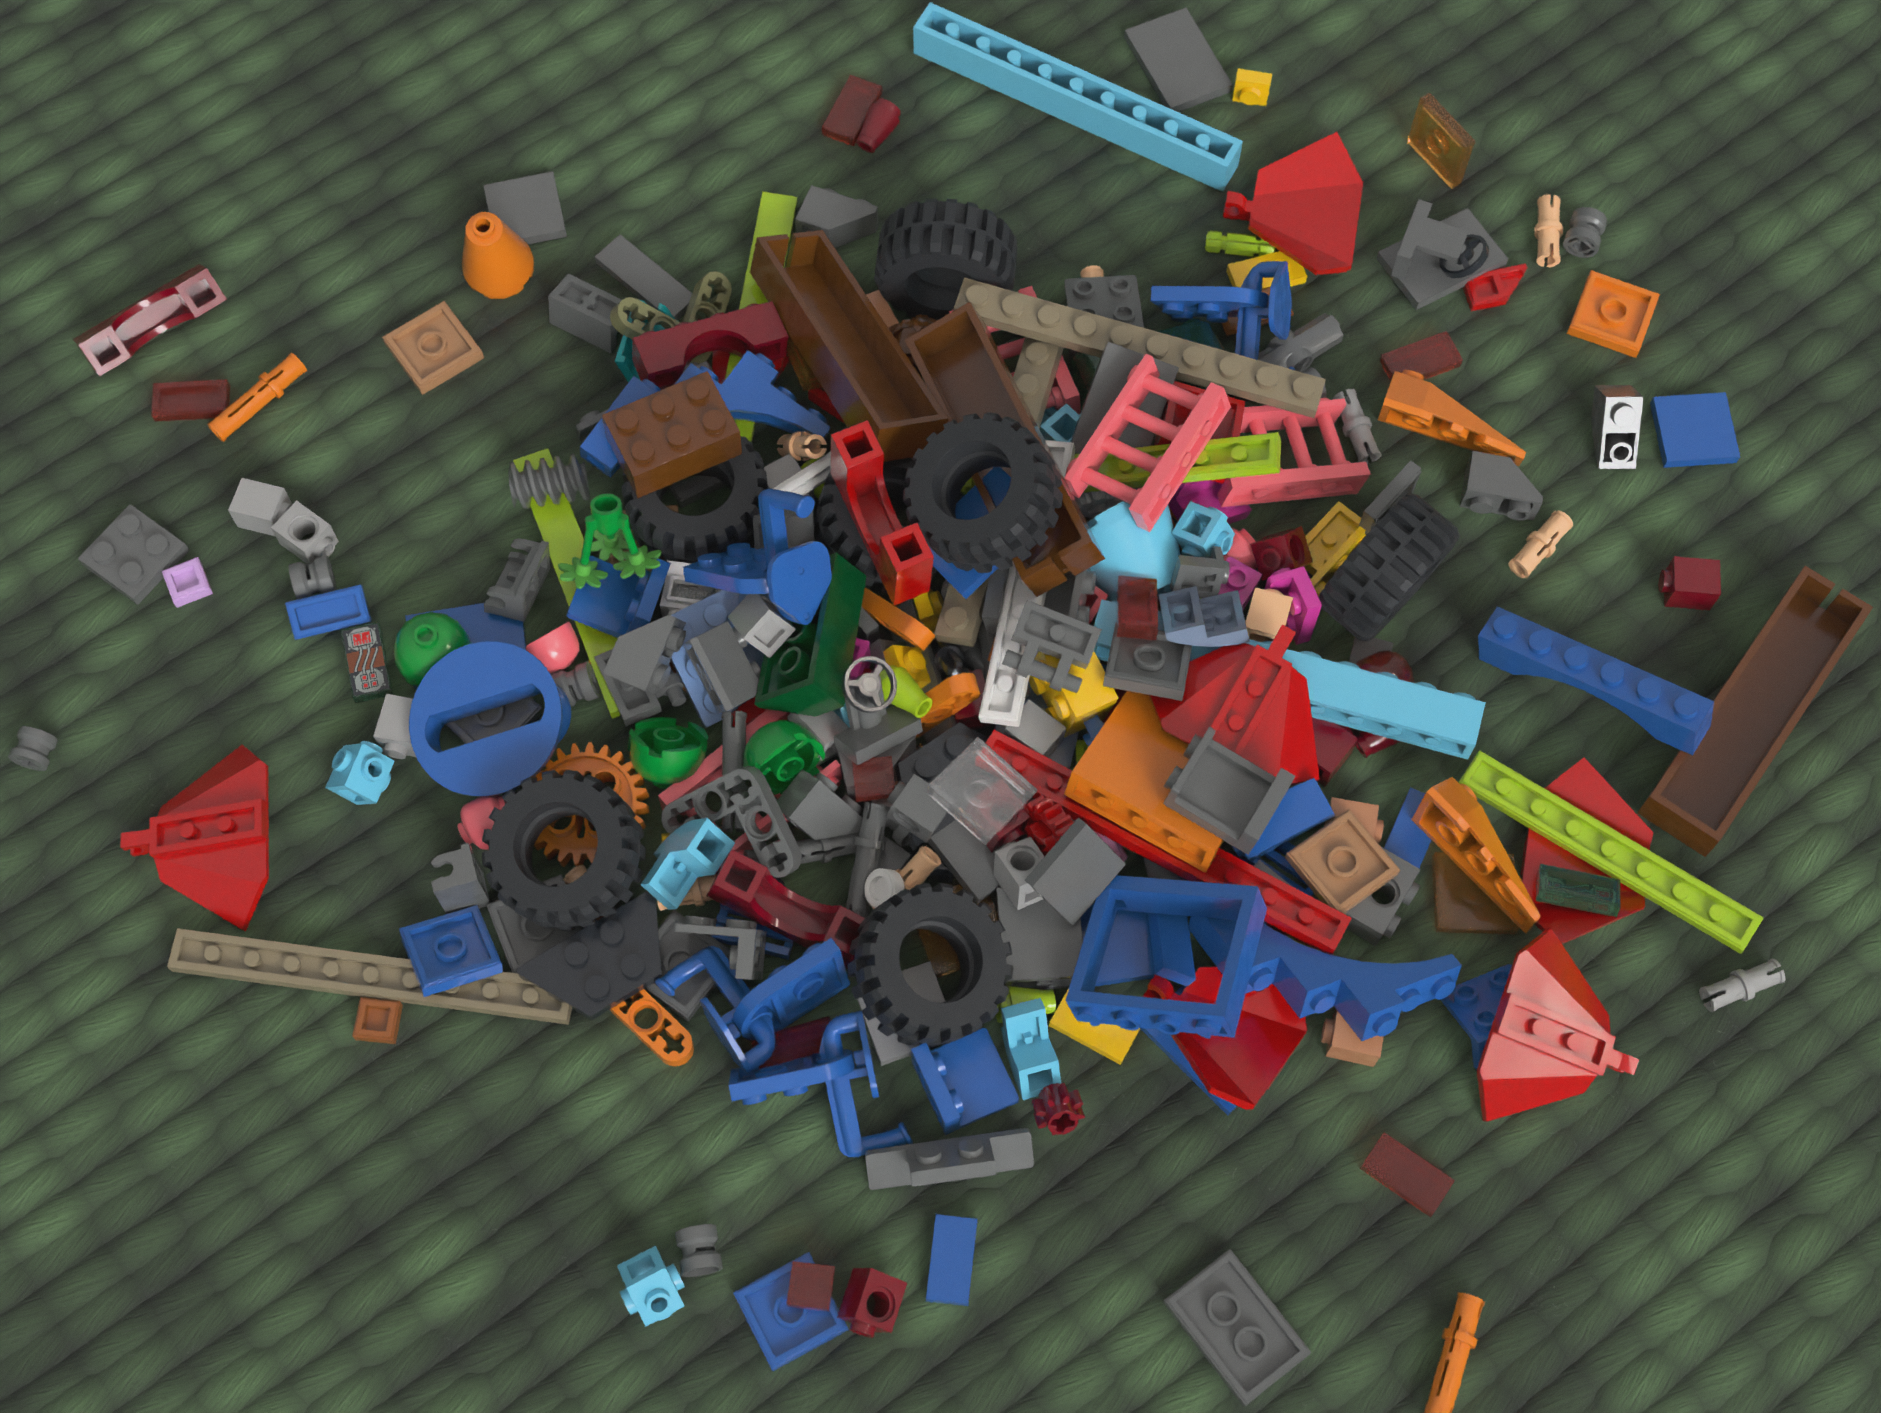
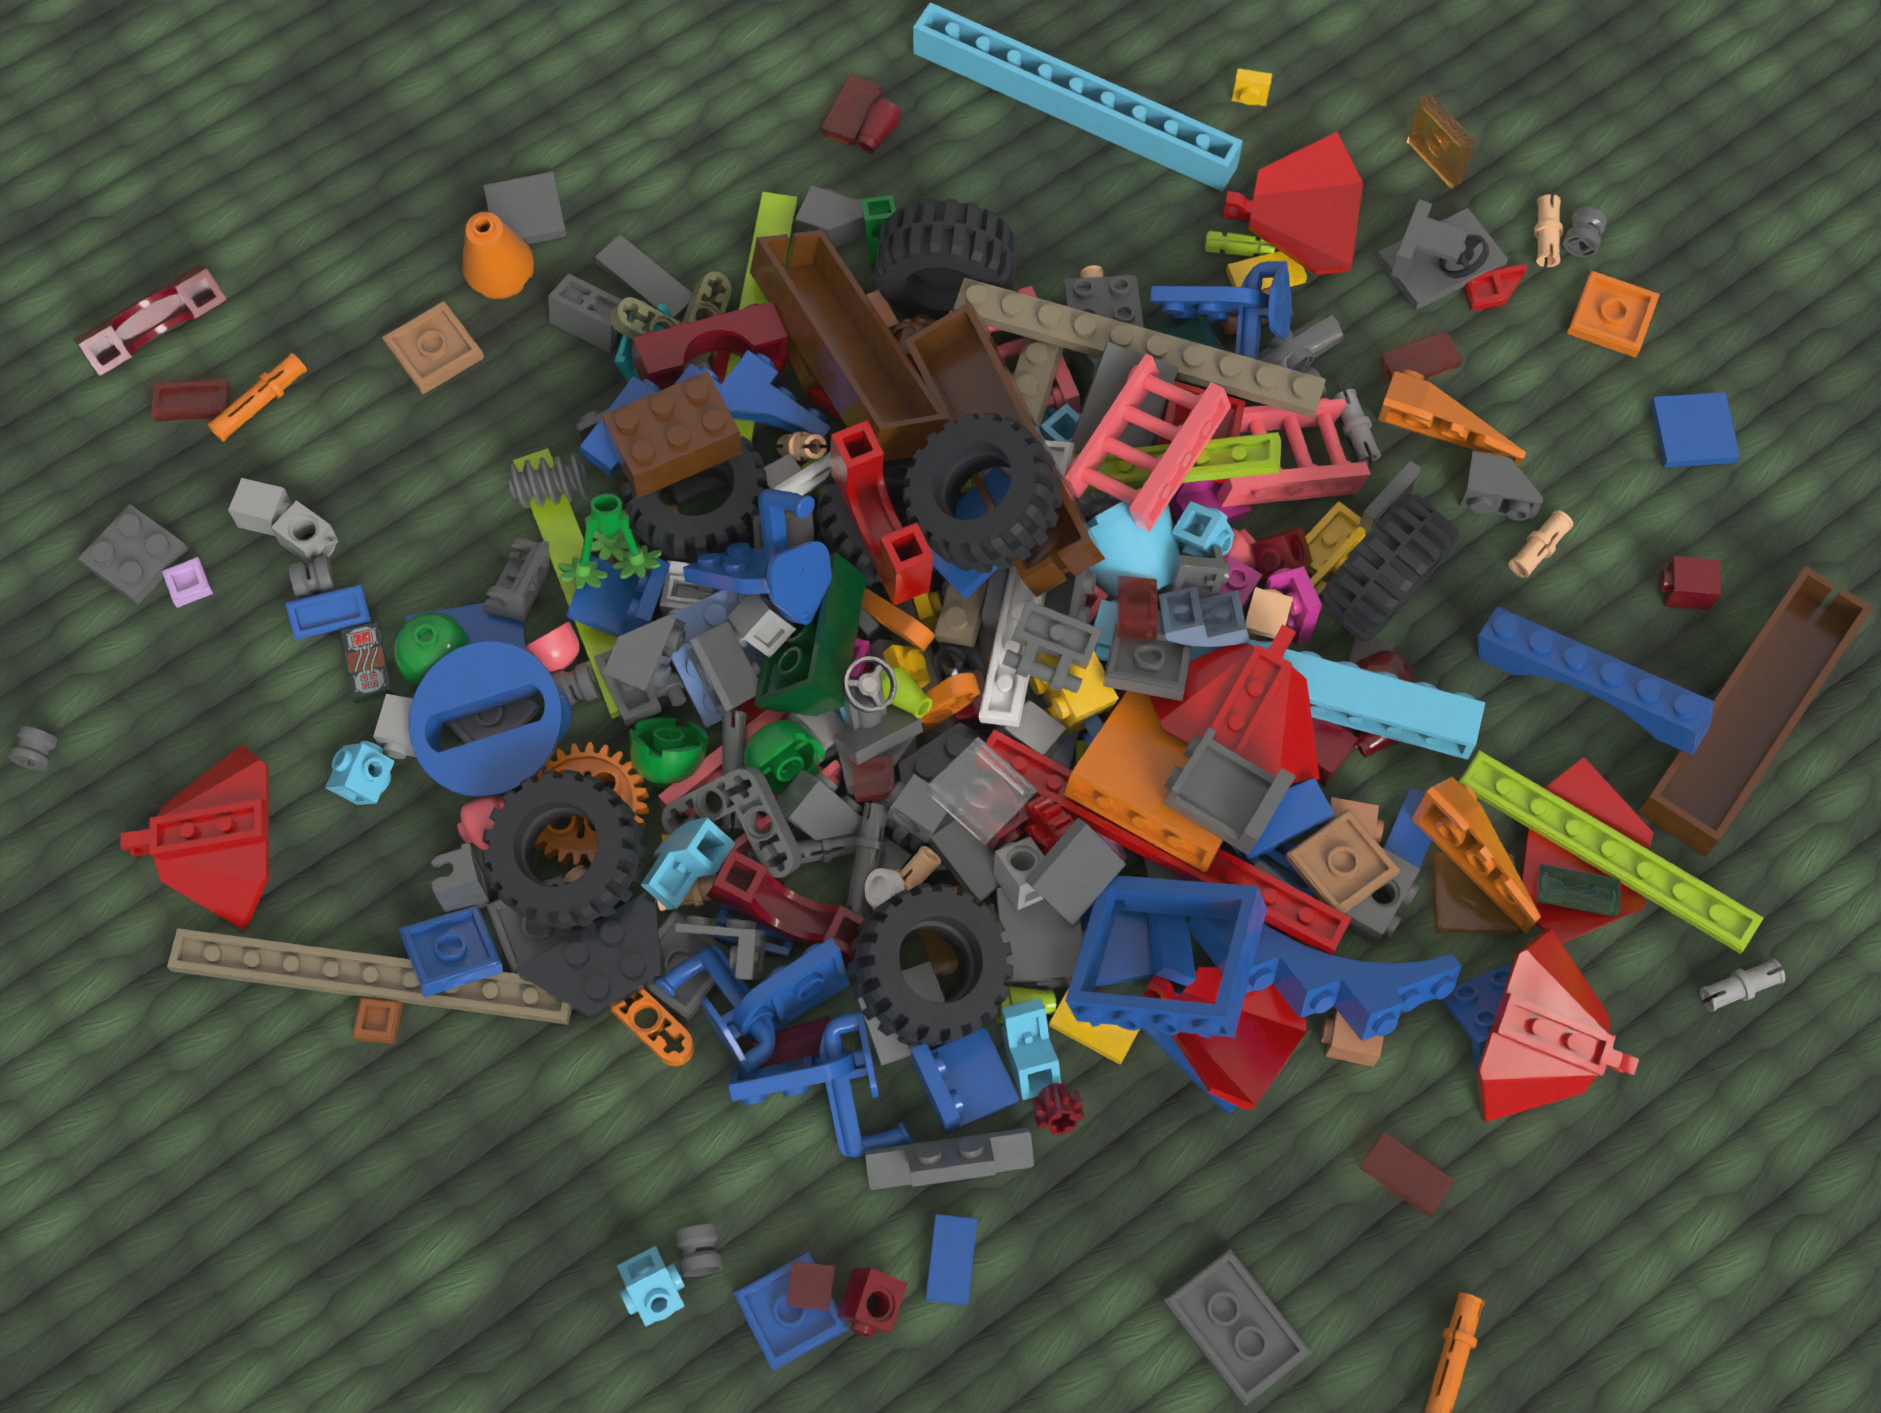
dark grey tile [1124,7,1233,112] -> none
slope [1591,385,1643,469] -> none
none -> green leg [860,195,896,267]

